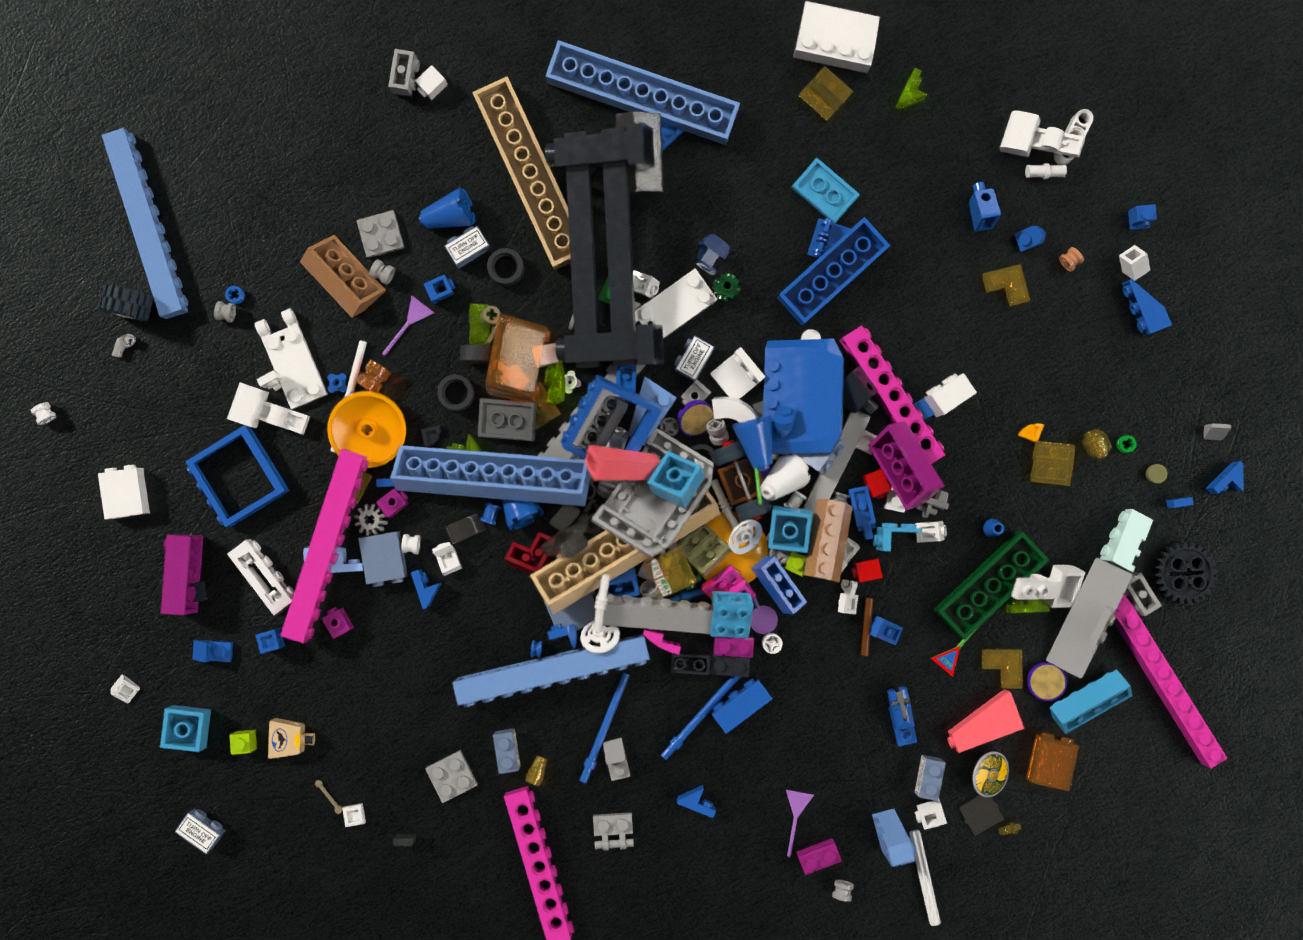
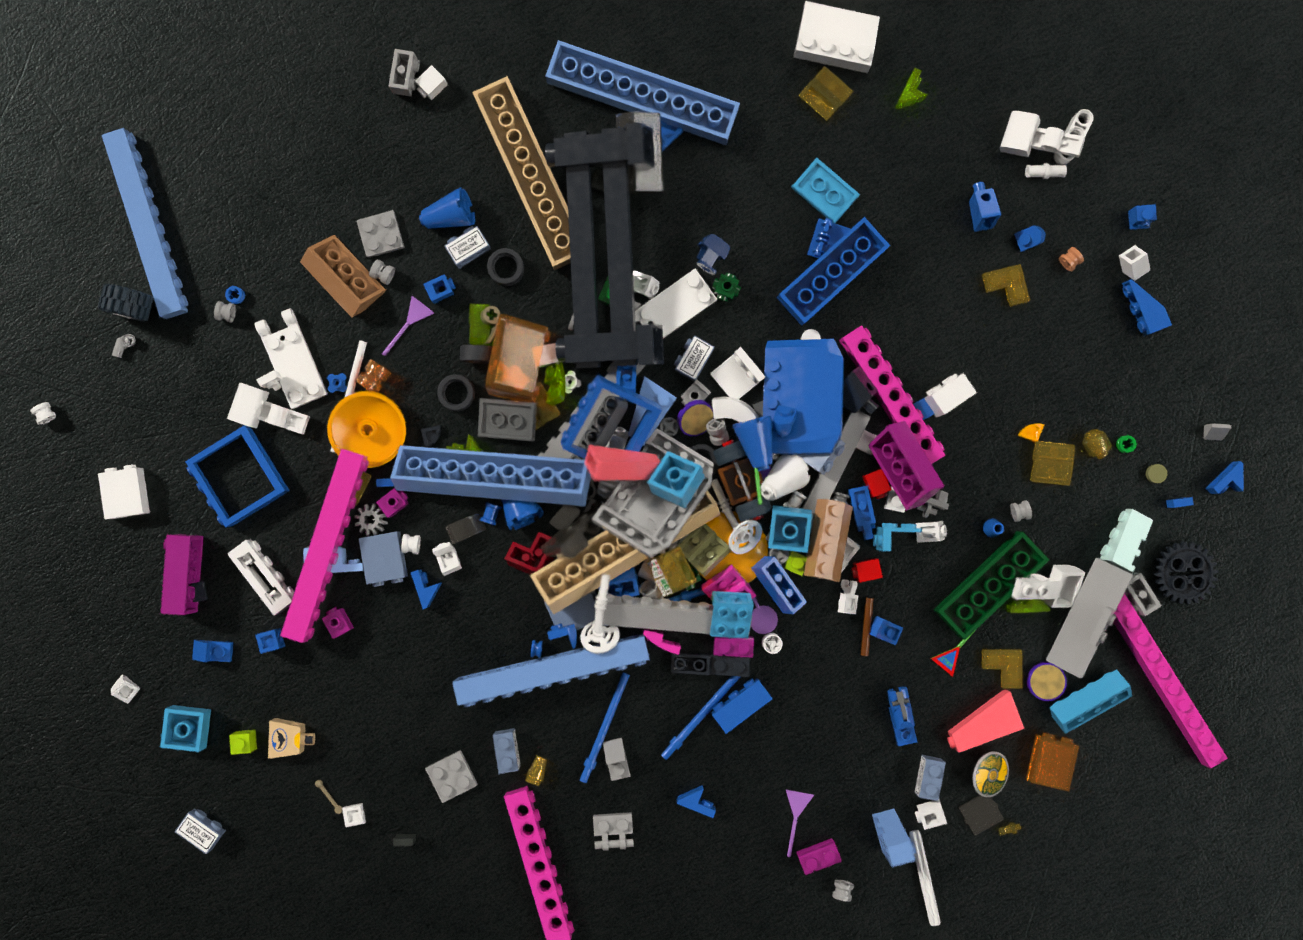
none -> light grey wheel [1010,500,1032,522]

